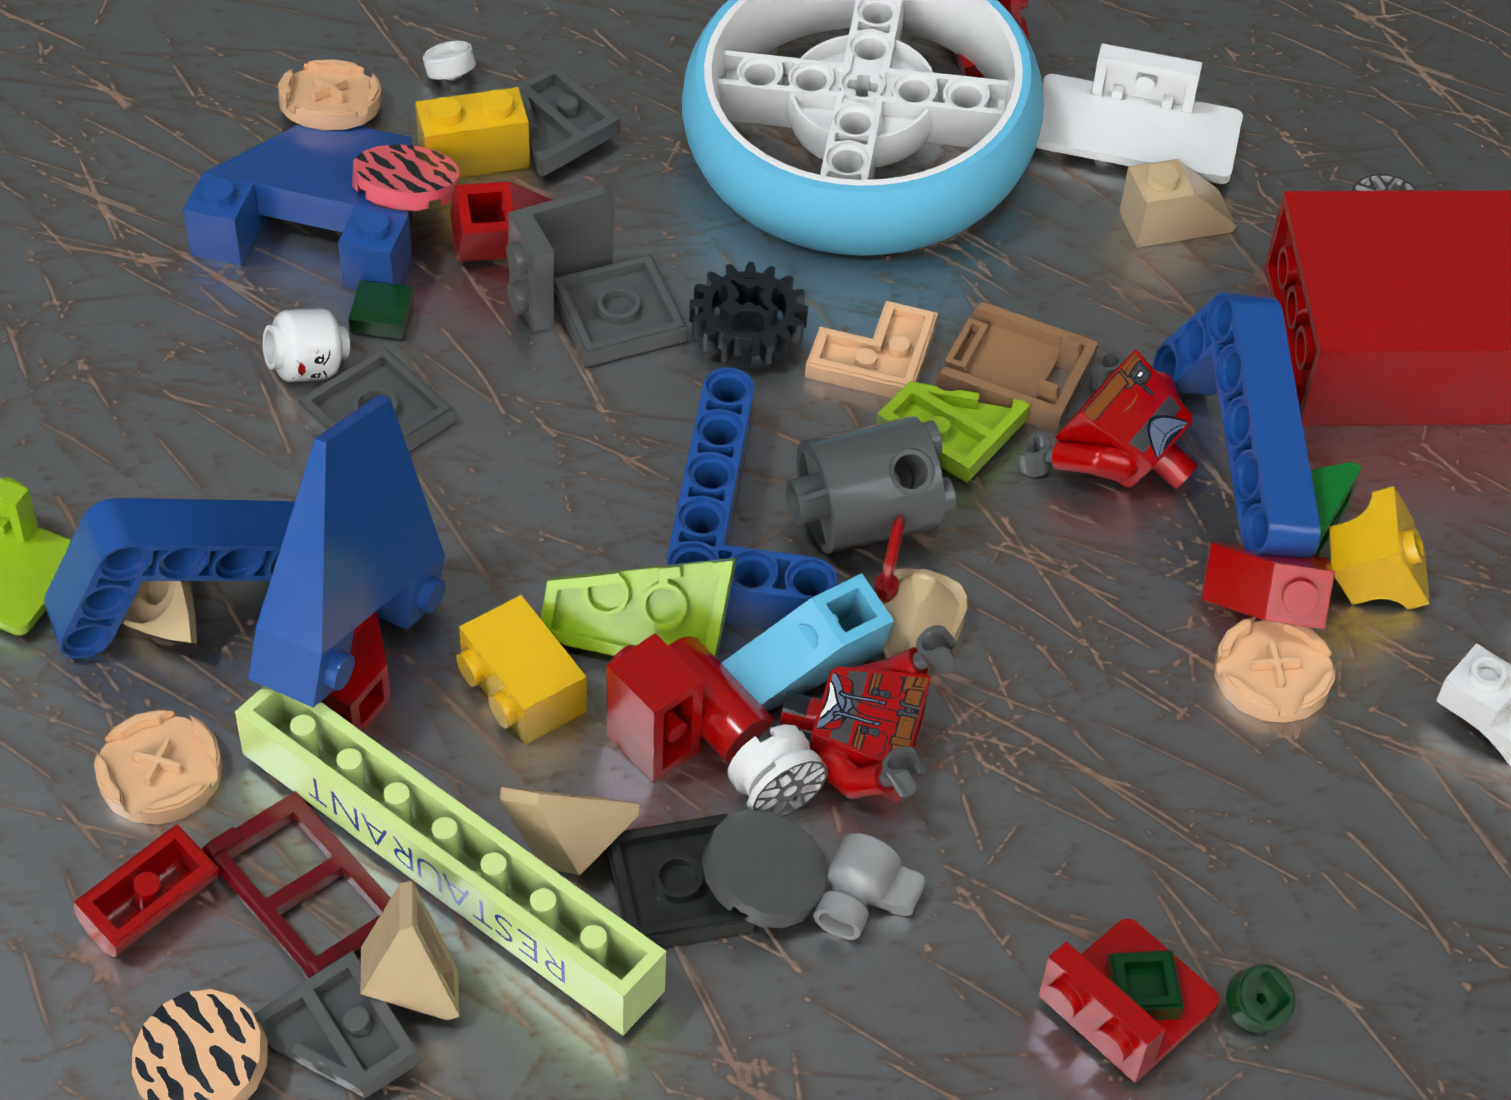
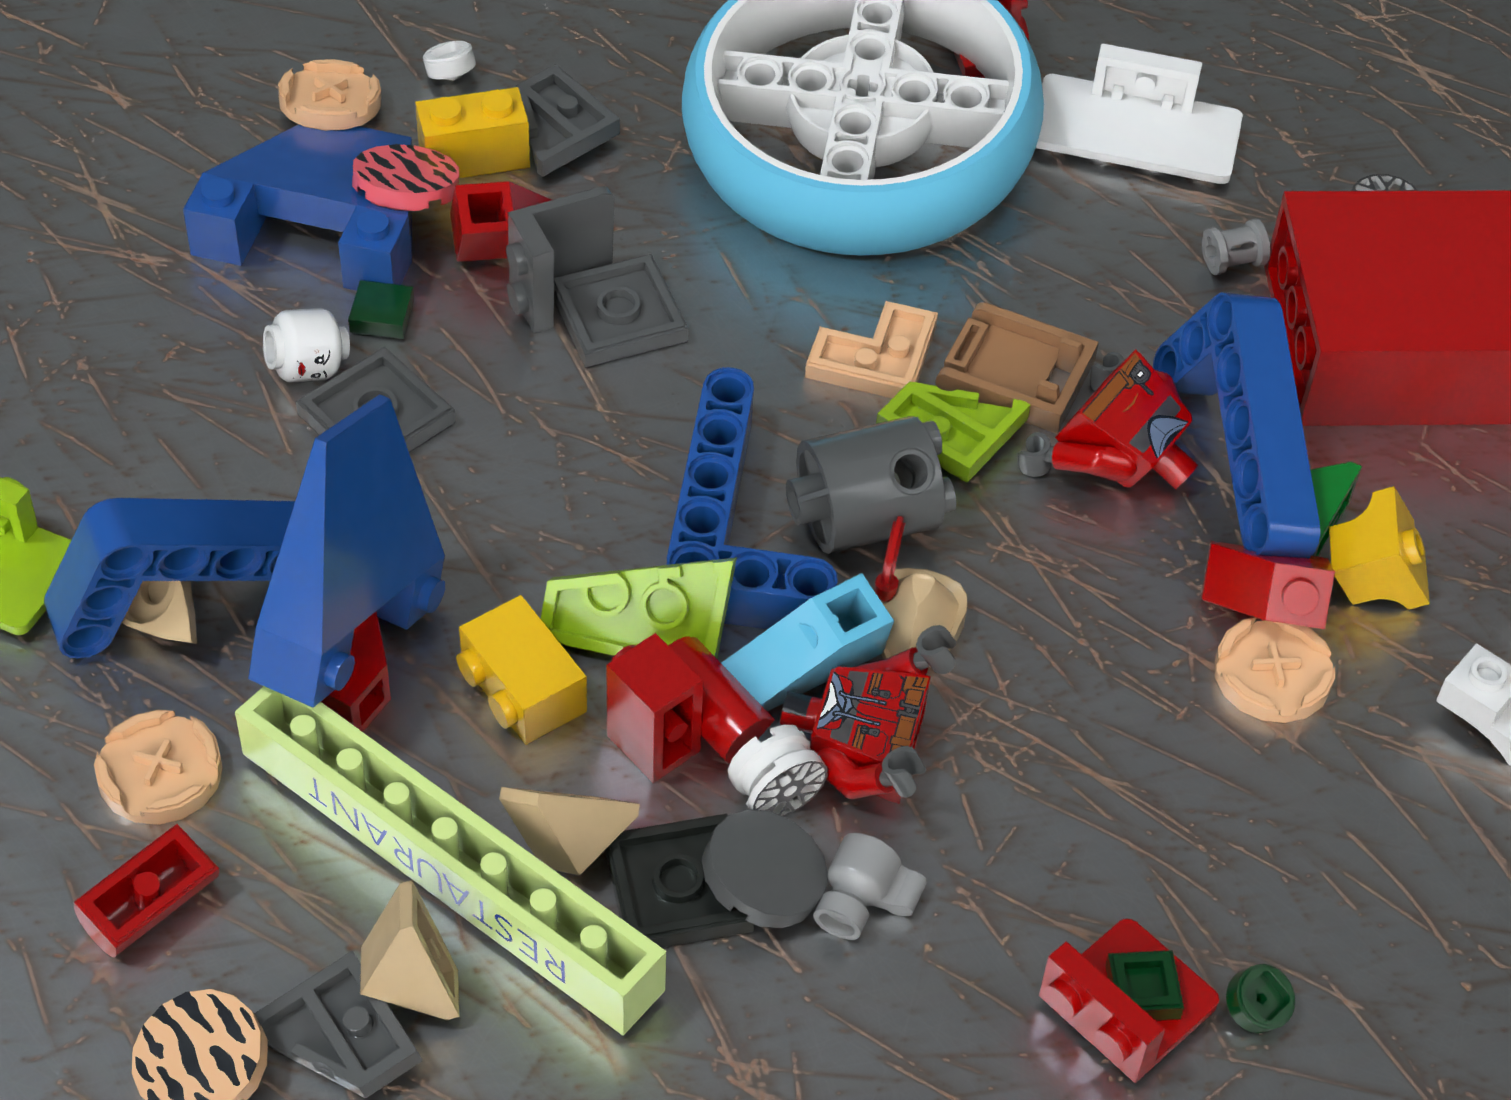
dark red window [202,791,391,979] -> none
black gear [689,262,808,366] -> none
tan slope [1119,159,1236,248] -> none
none -> light grey bush [1202,218,1270,275]

